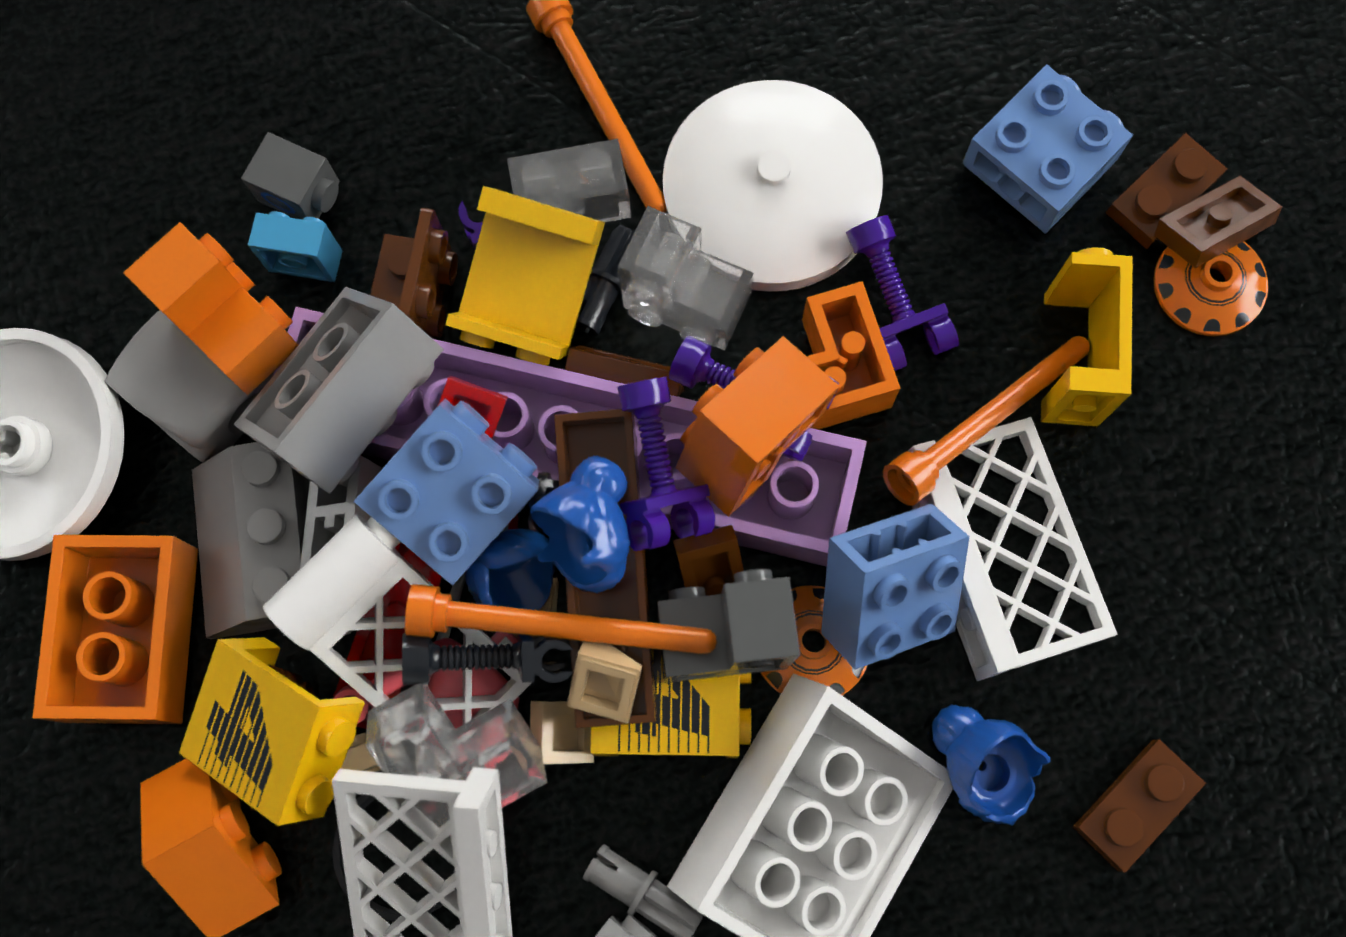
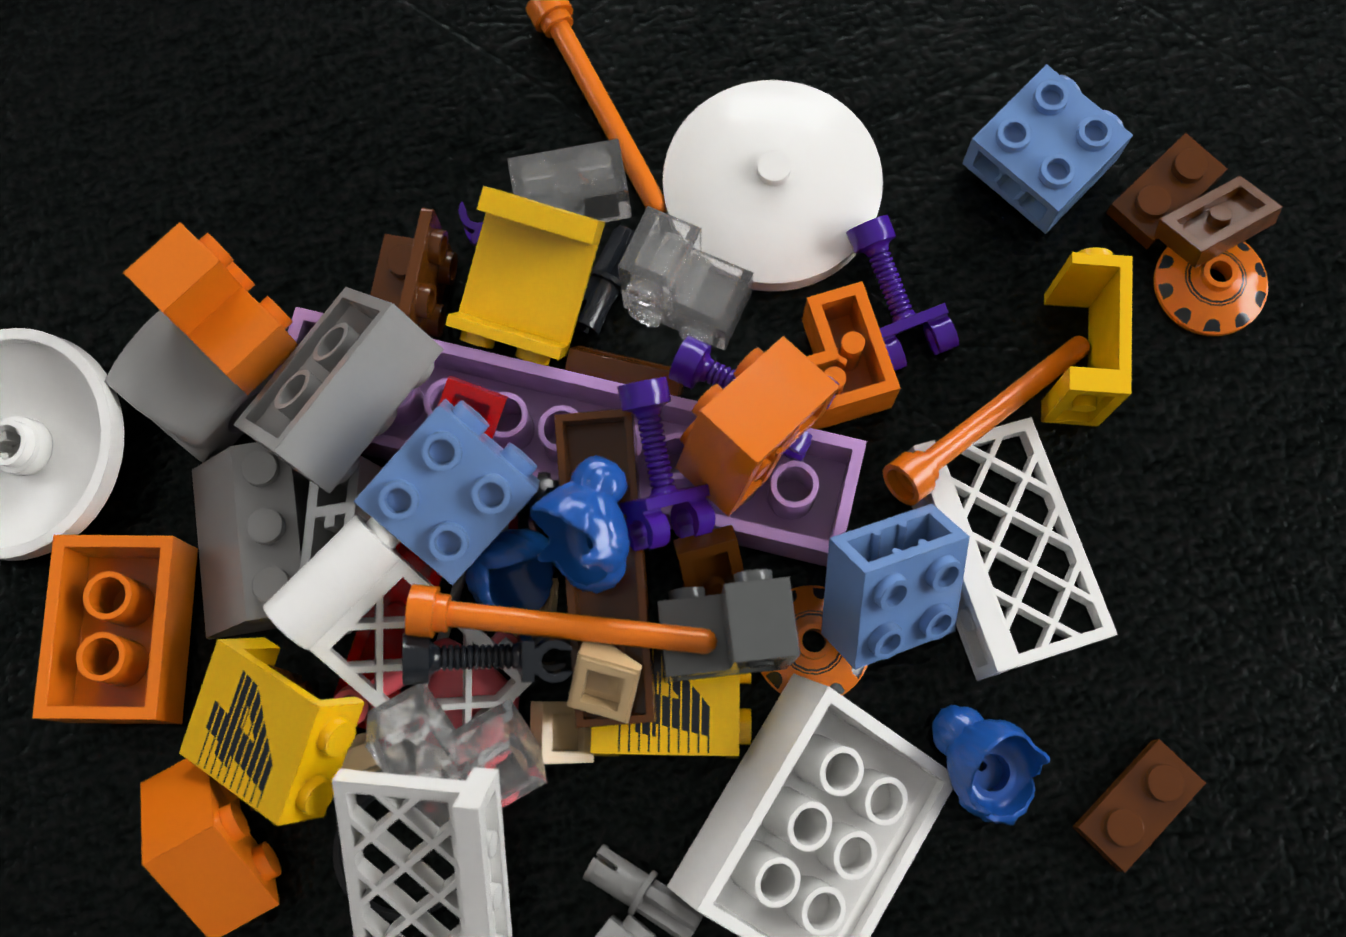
dark grey brick [241,132,340,220] -> none
dark azure piece [248,211,342,282] -> none

